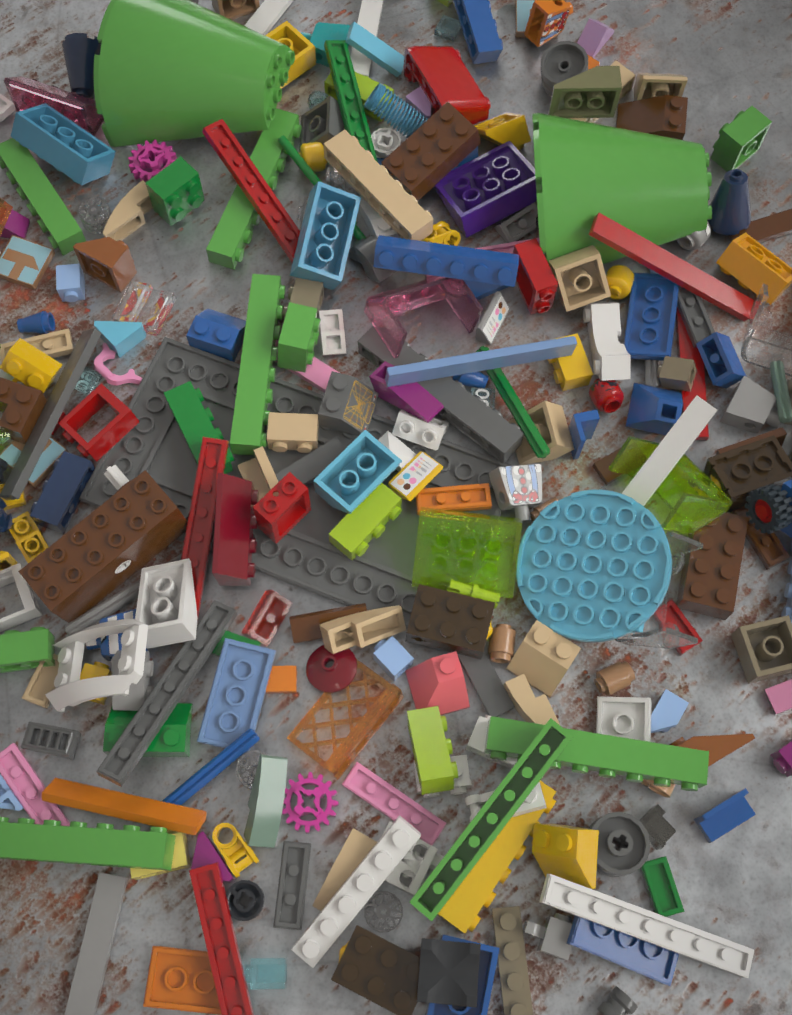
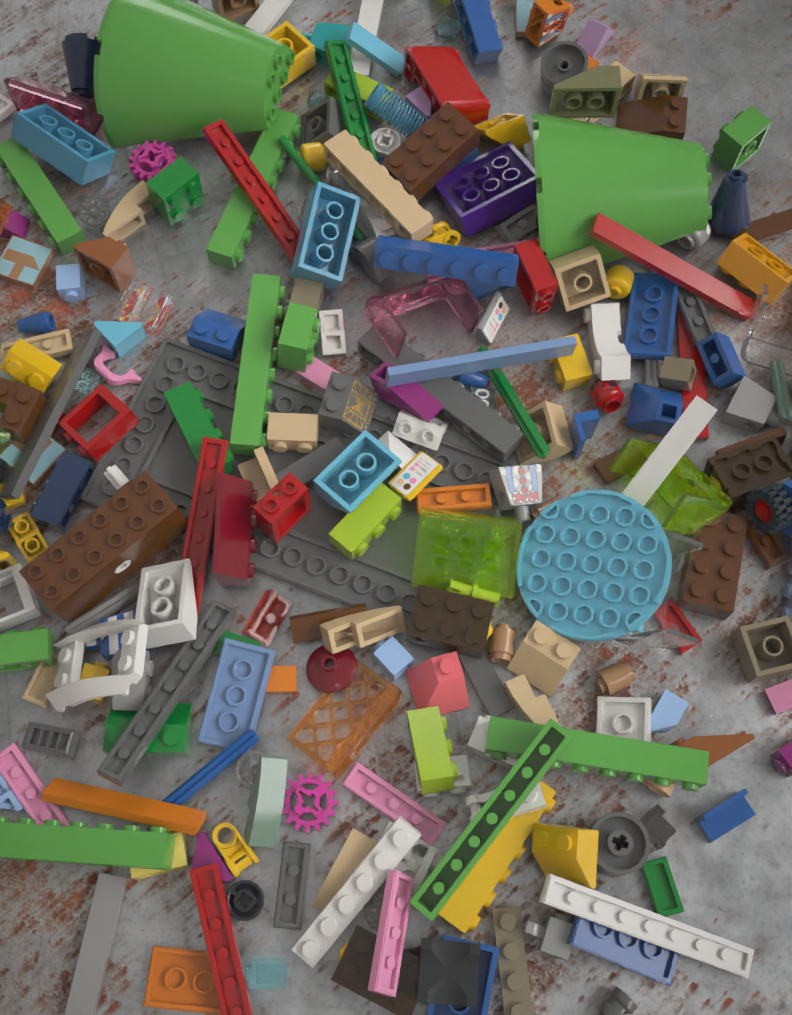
none -> bright pink tile [368,870,415,997]

